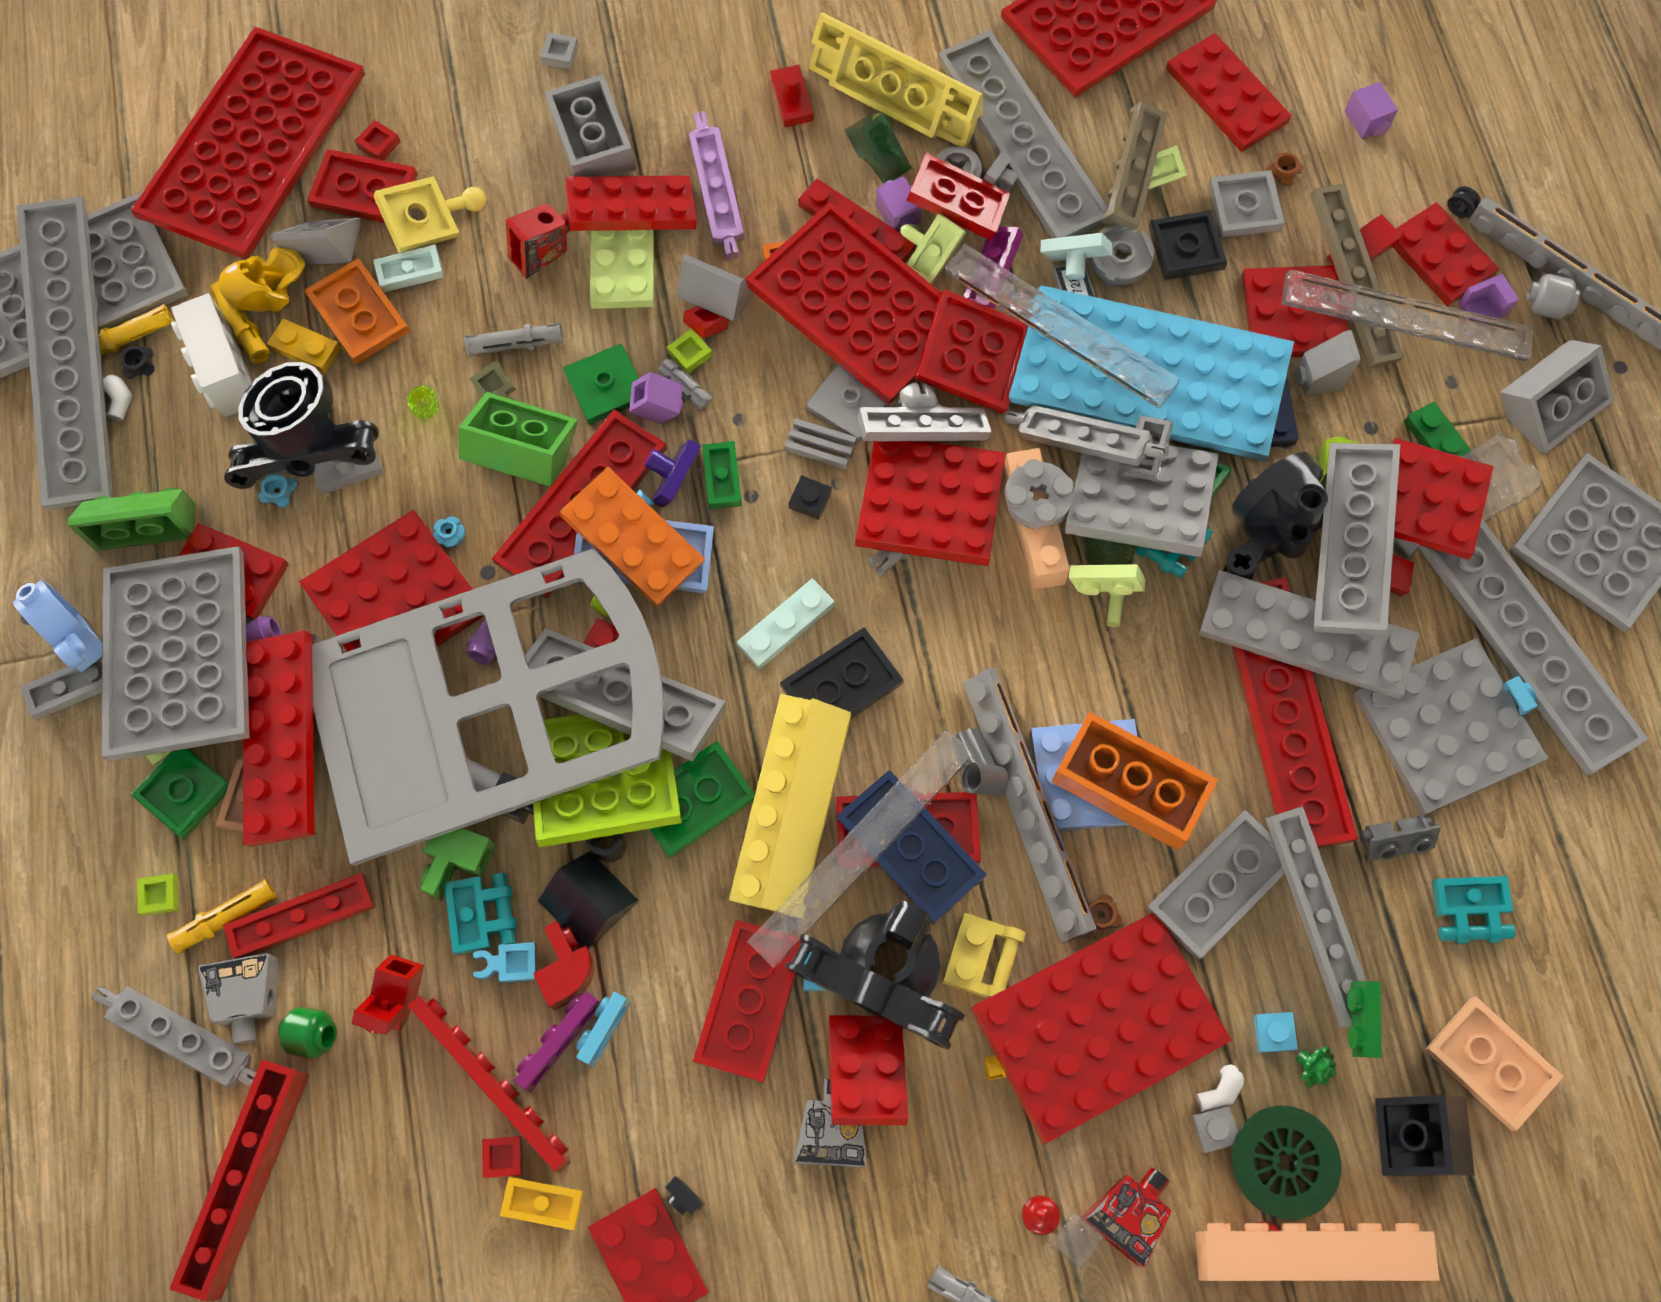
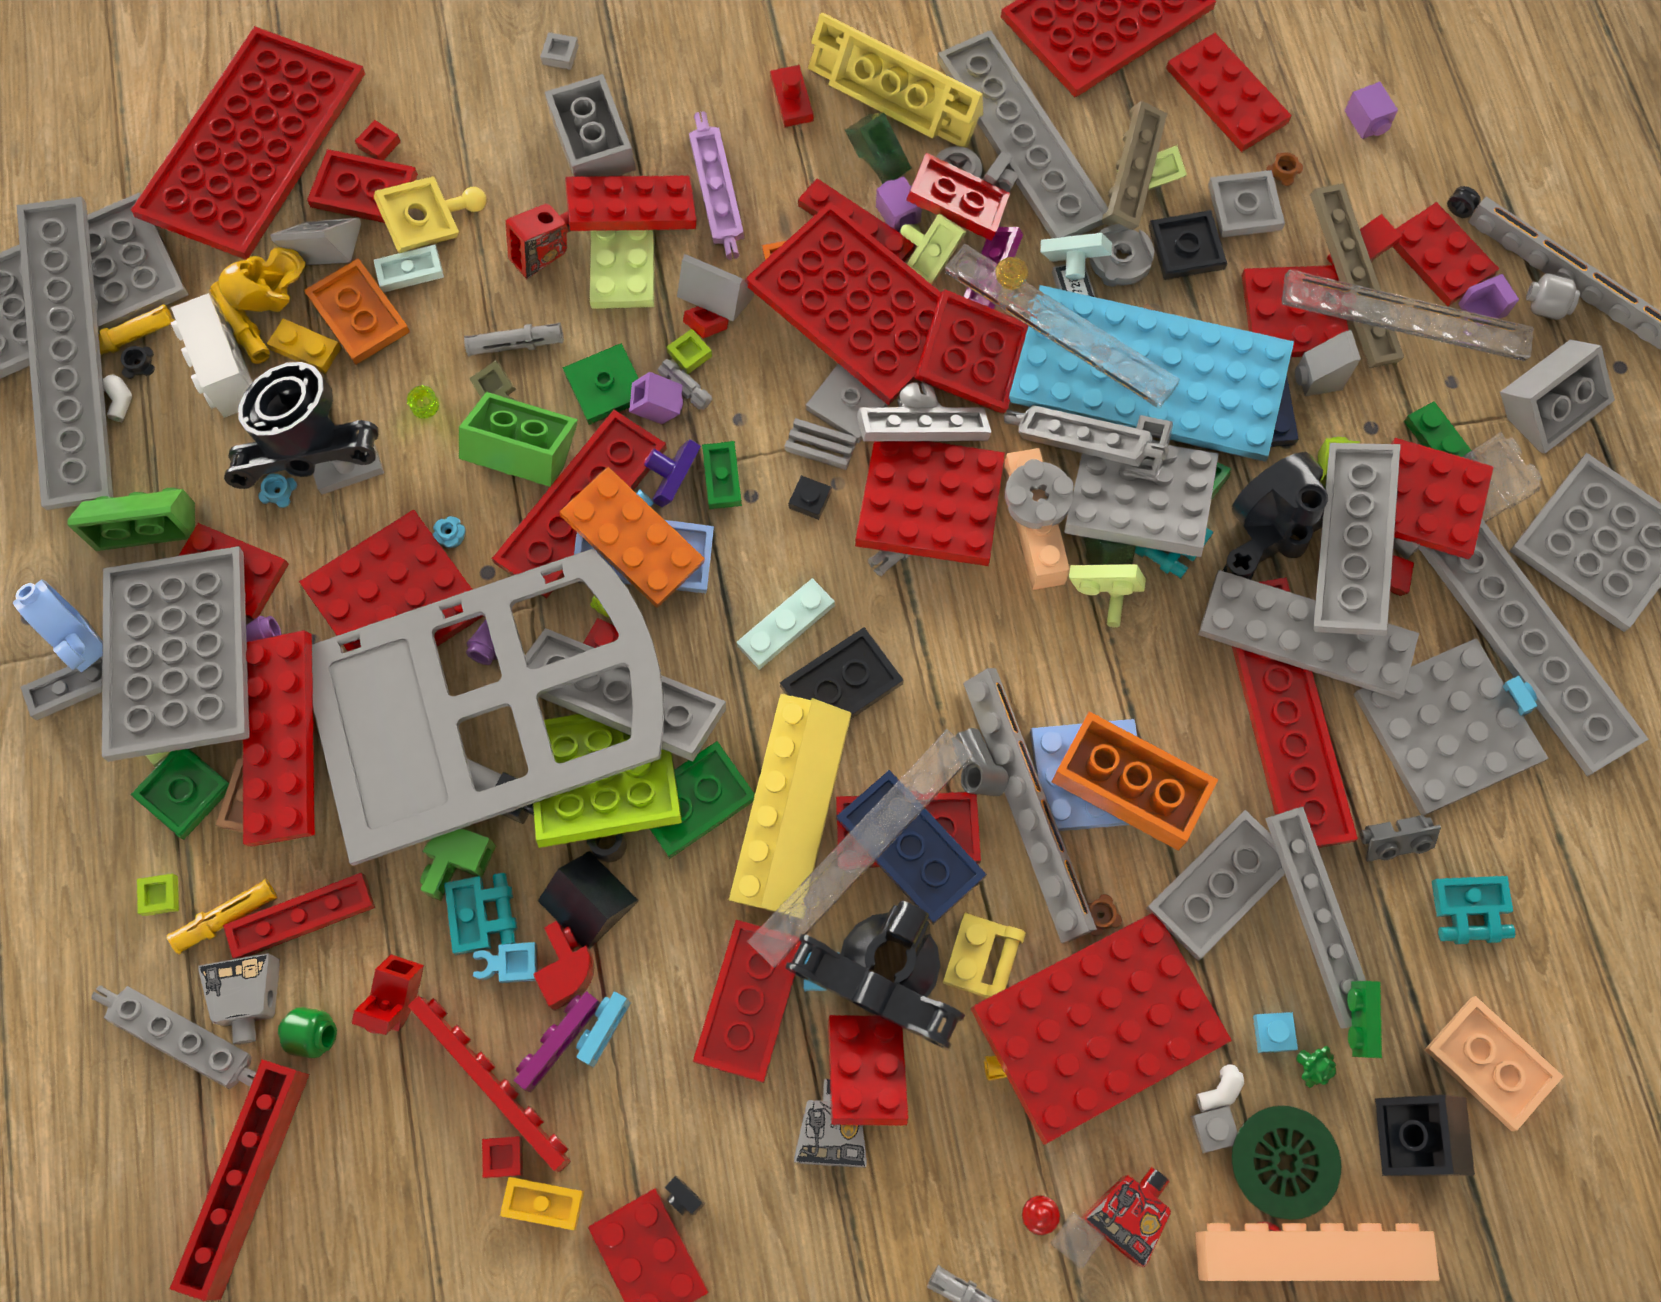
none -> clear yellow plate [995,257,1028,290]

